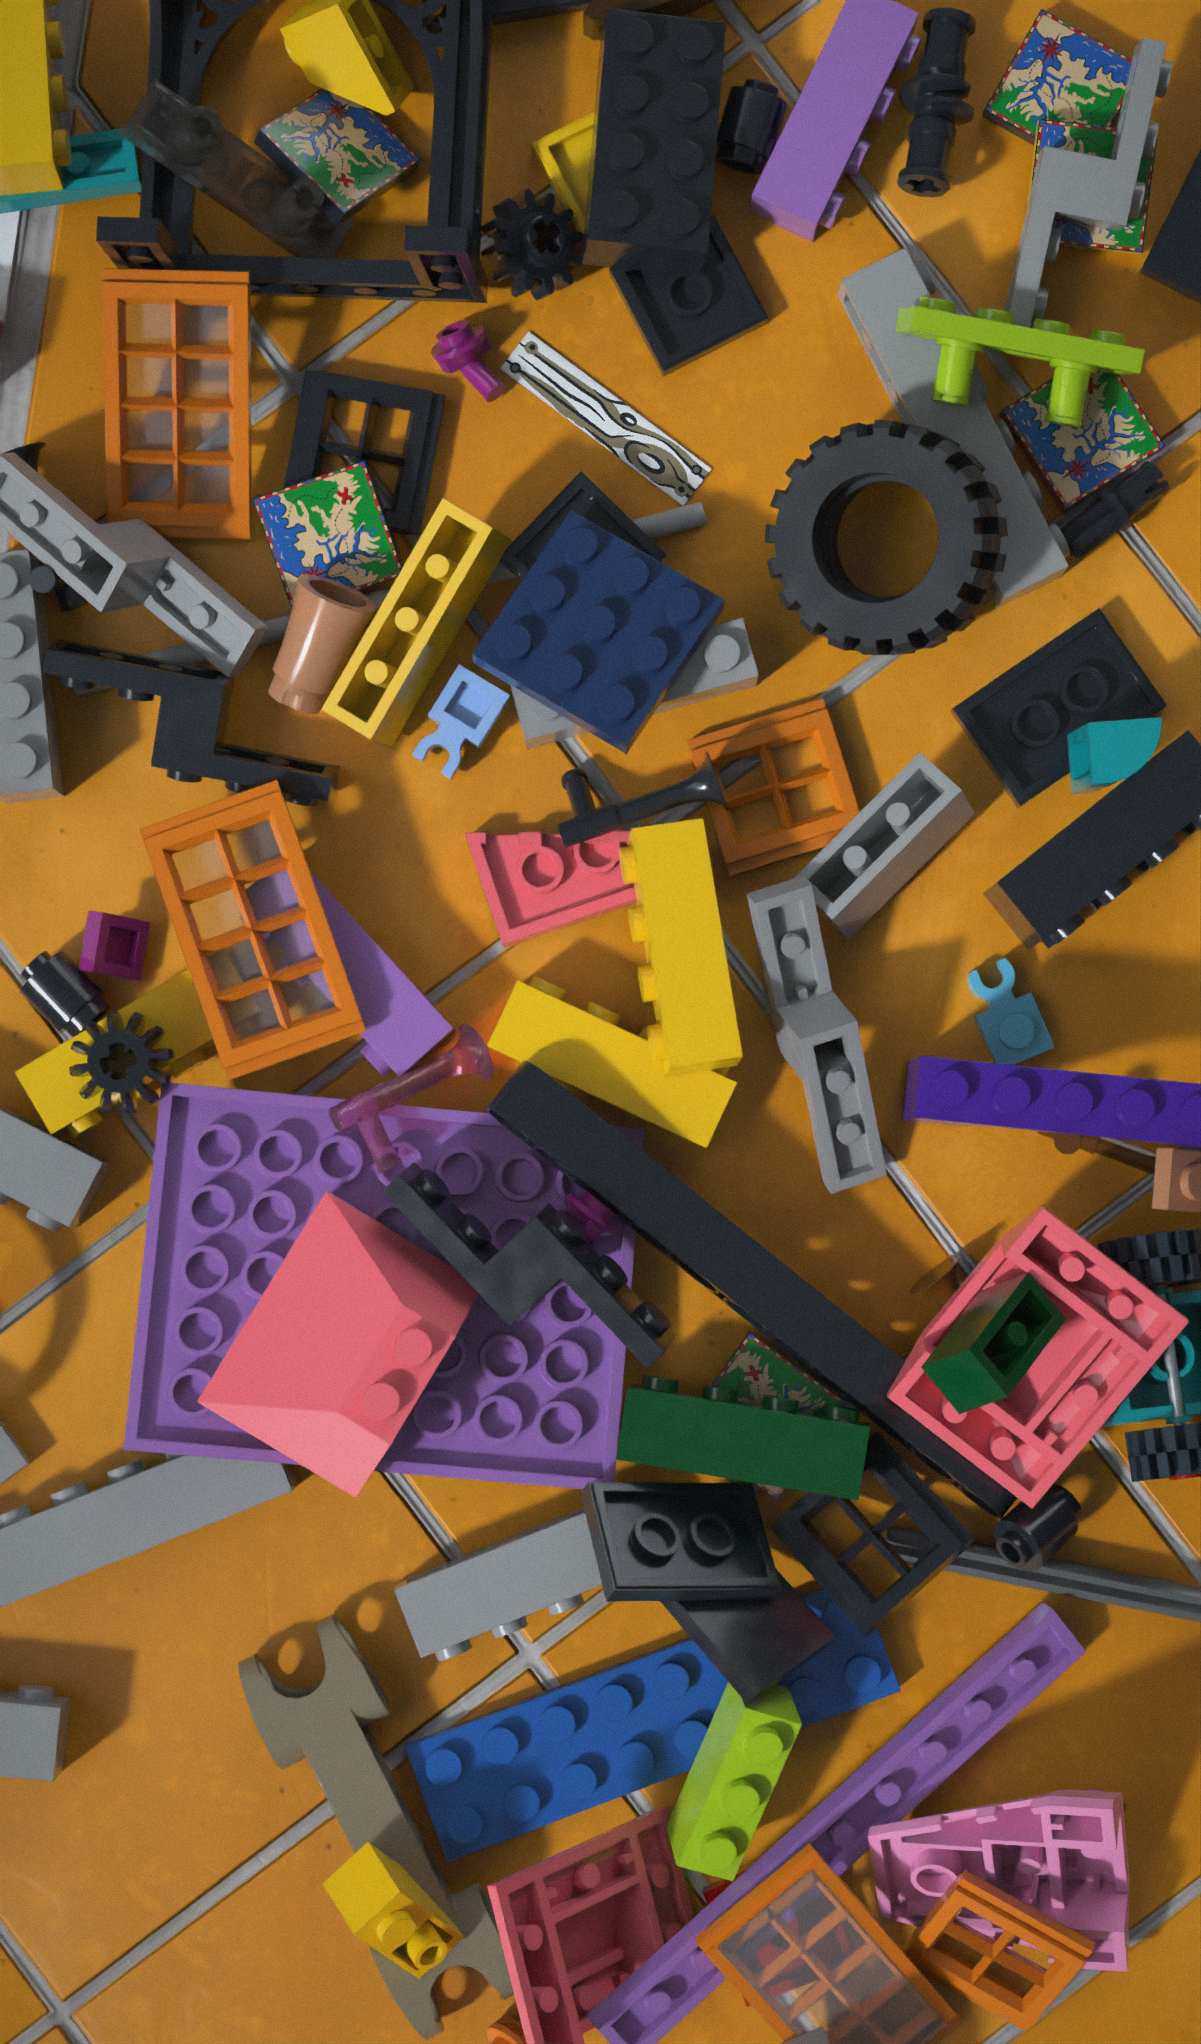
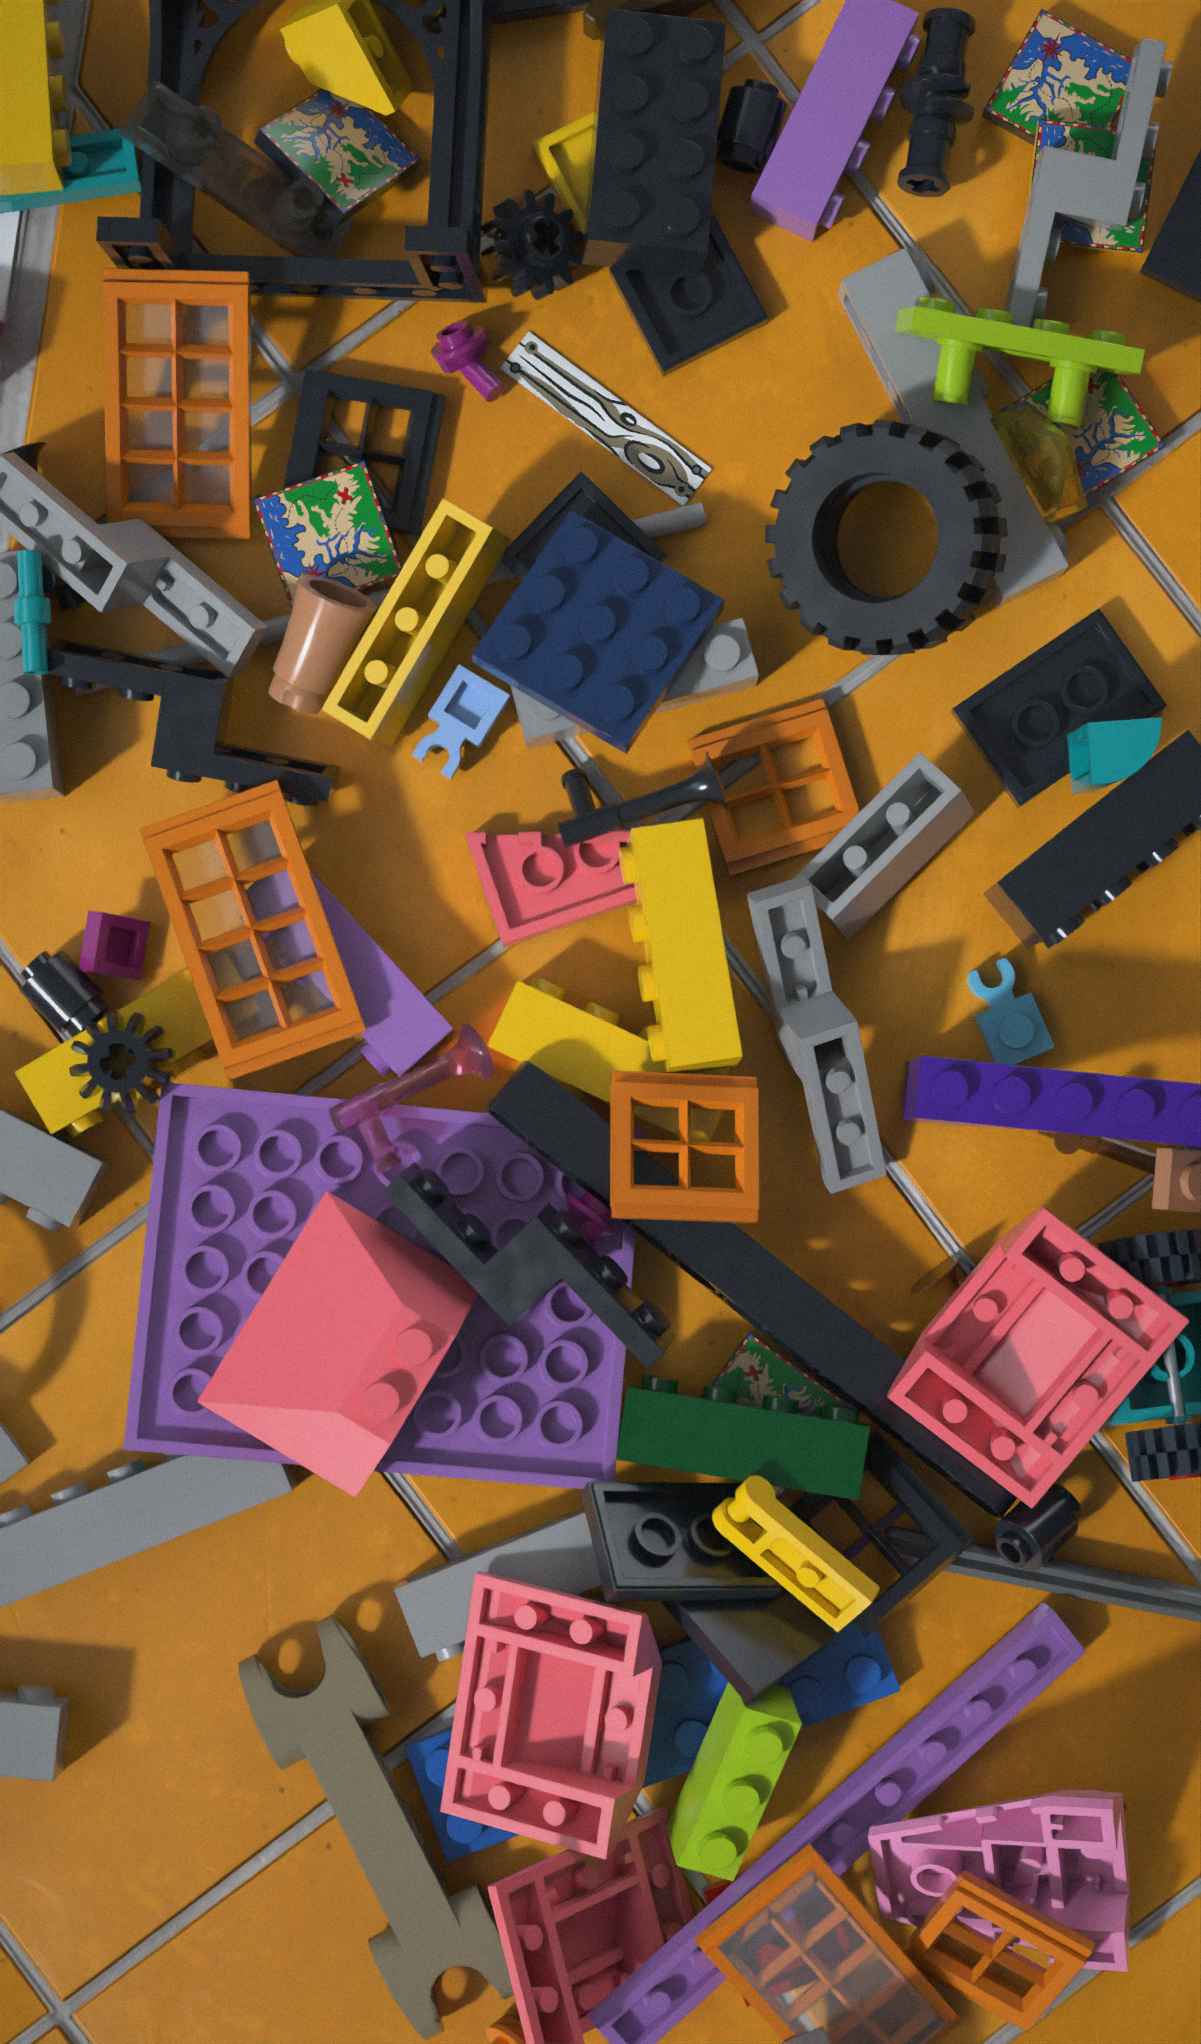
yellow slope [322,1841,464,1979] -> none
dark green brick [921,1272,1066,1414] -> none
black axle [1060,461,1170,558] -> none
none -> teal bar [13,550,52,675]
none -> coral slope [440,1571,662,1860]
none -> orange piece [610,1070,759,1223]
none -> yellow plate [712,1475,880,1633]
none -> clear yellow slope [990,403,1088,525]

